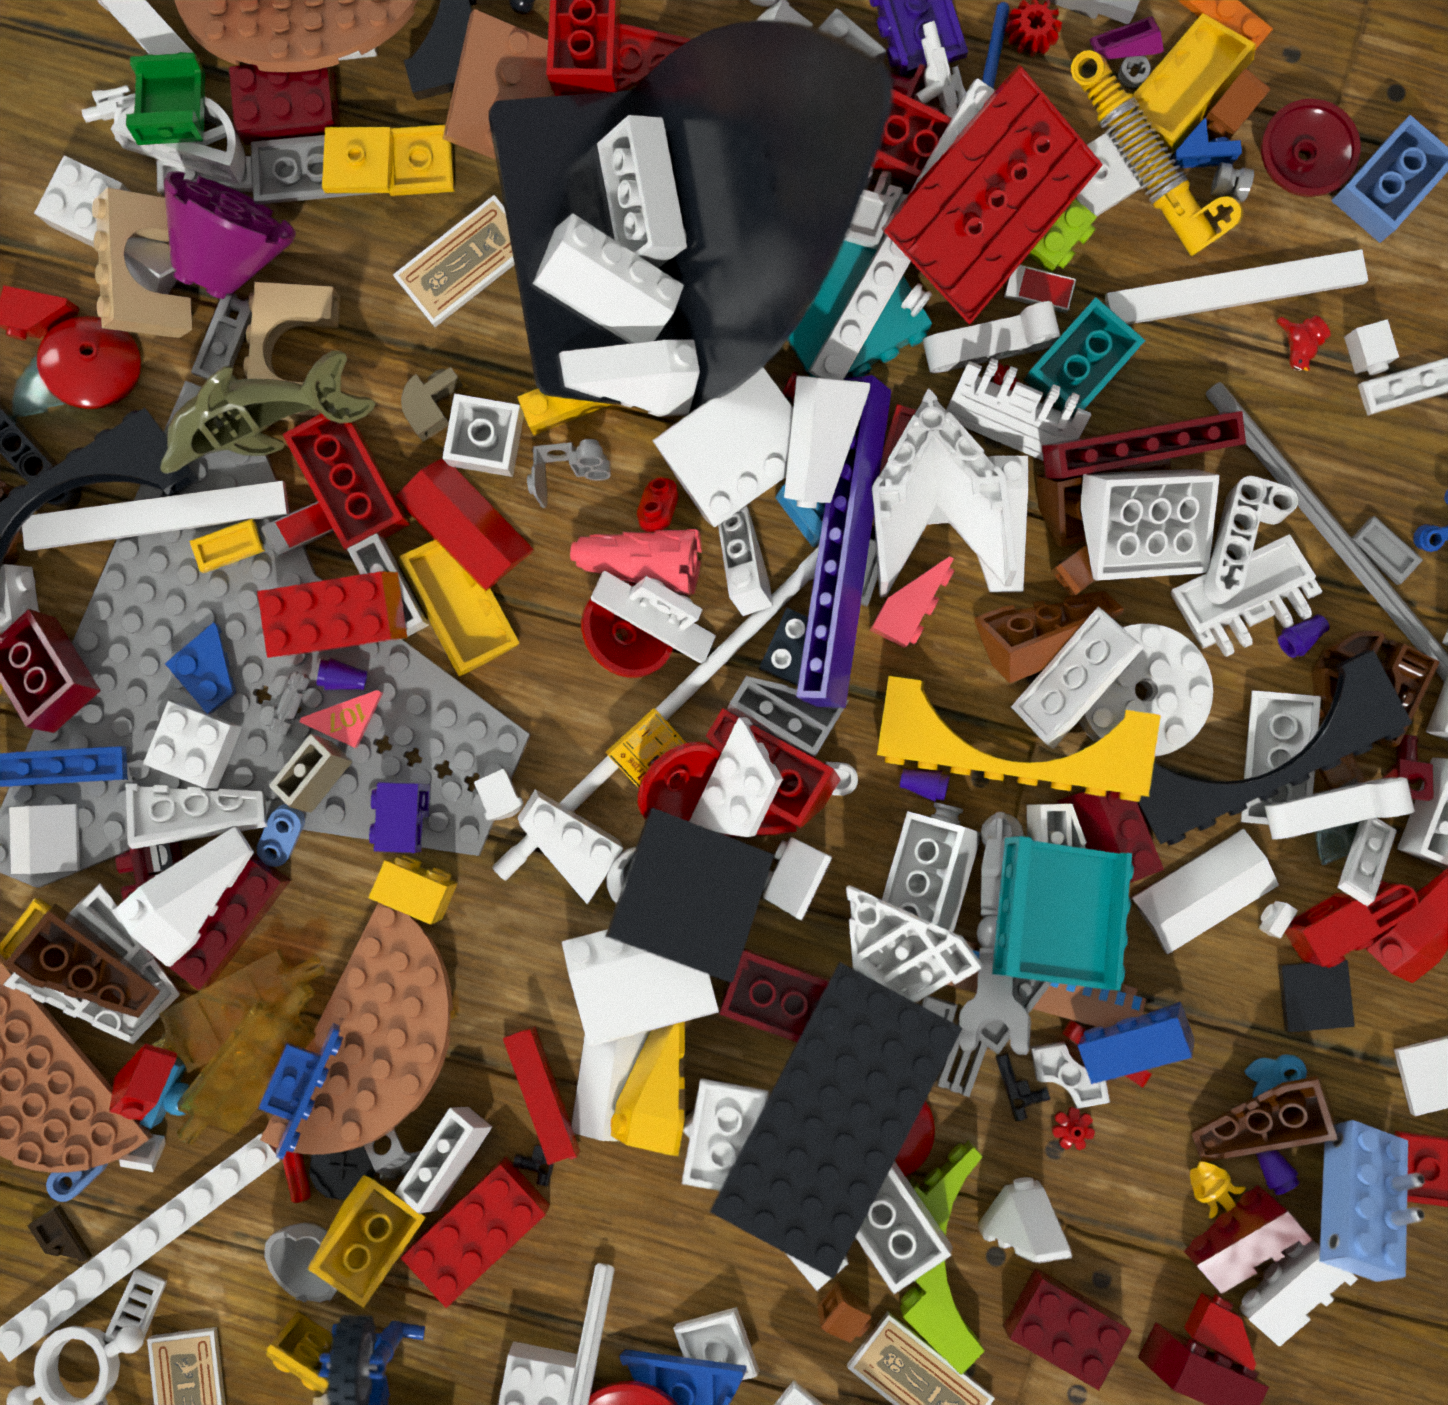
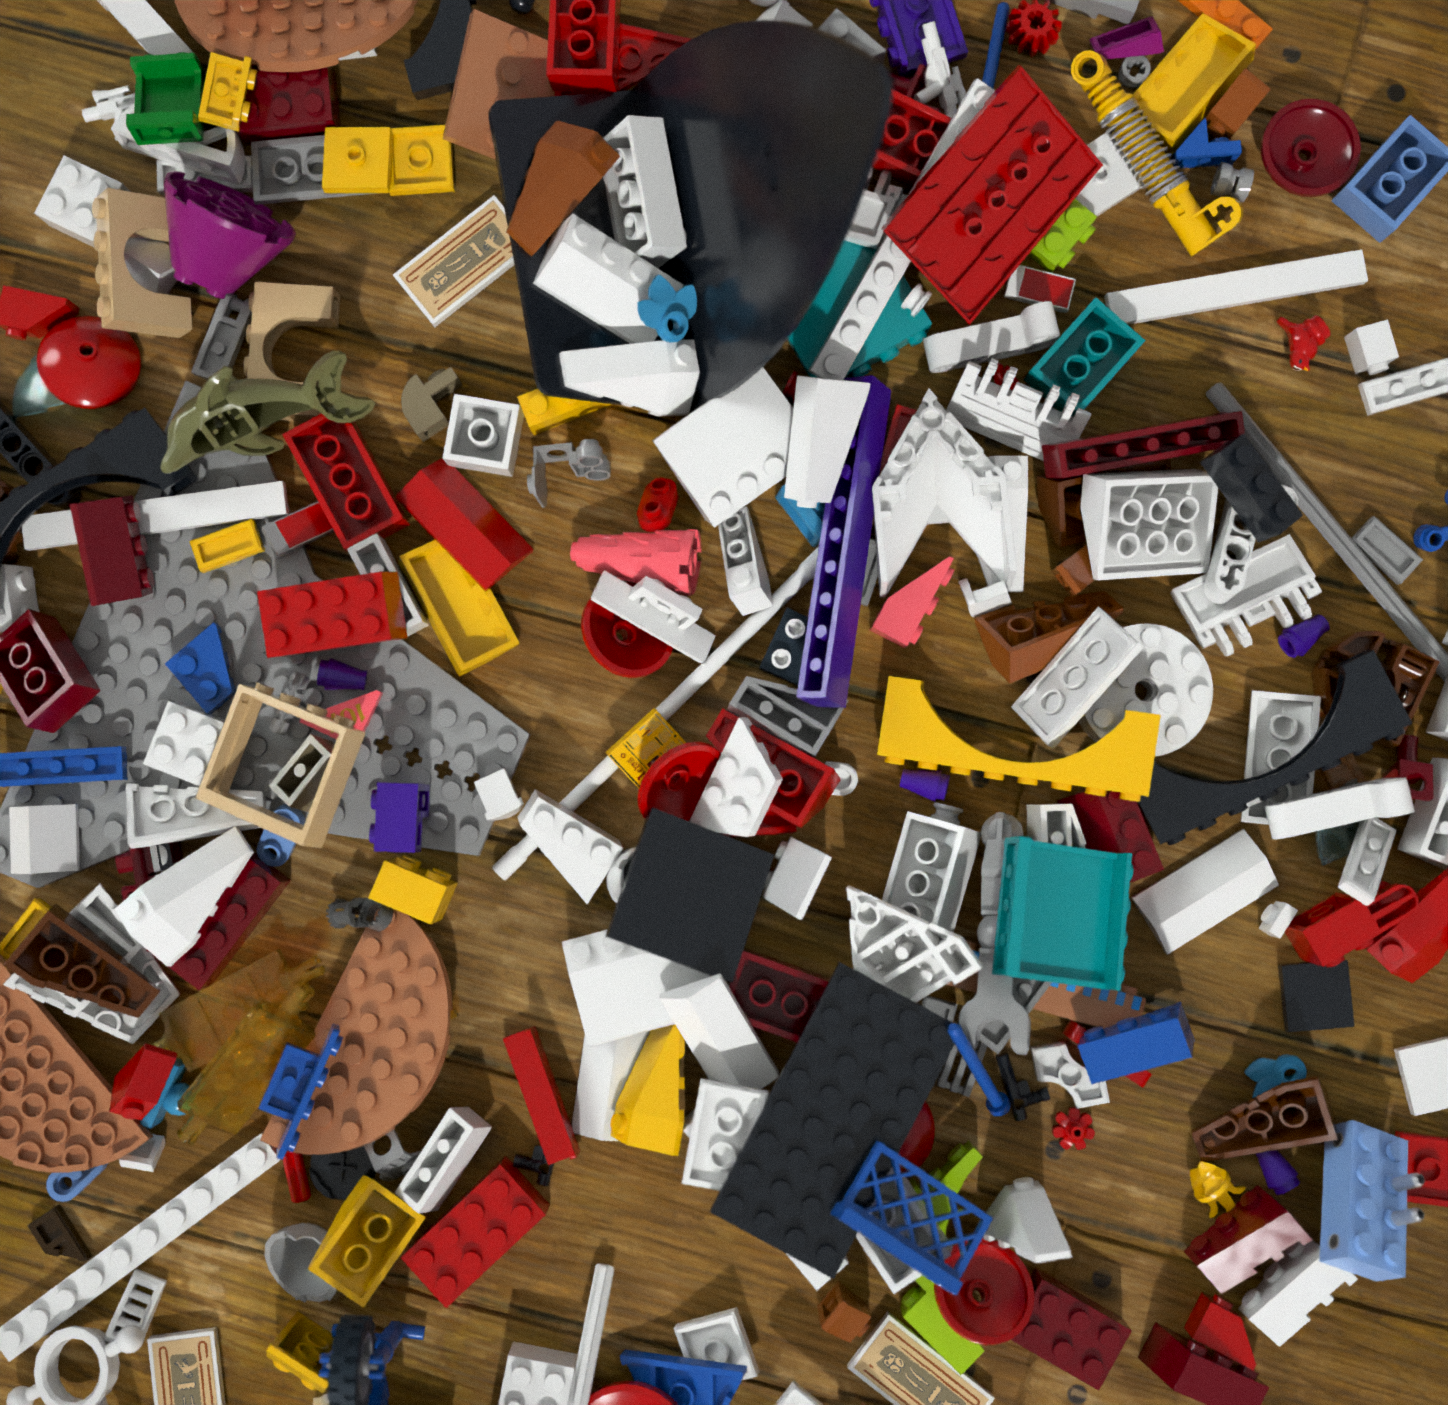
none -> dark red slope [70,495,155,606]
none -> tan window [195,682,366,848]
none -> yellow bracket [198,52,257,132]
none -> dark grey connector [326,897,393,931]
none -> dark orange wedge [506,120,620,256]
none -> dark azure plate [637,275,697,343]
none -> white slope [659,973,779,1089]
none -> blue fence [830,1141,993,1296]
none -> red dish [934,1238,1034,1345]
none -> blue bar [948,1023,1011,1117]
none -> white tile [958,578,1012,618]
none -> black brick [1200,433,1303,543]

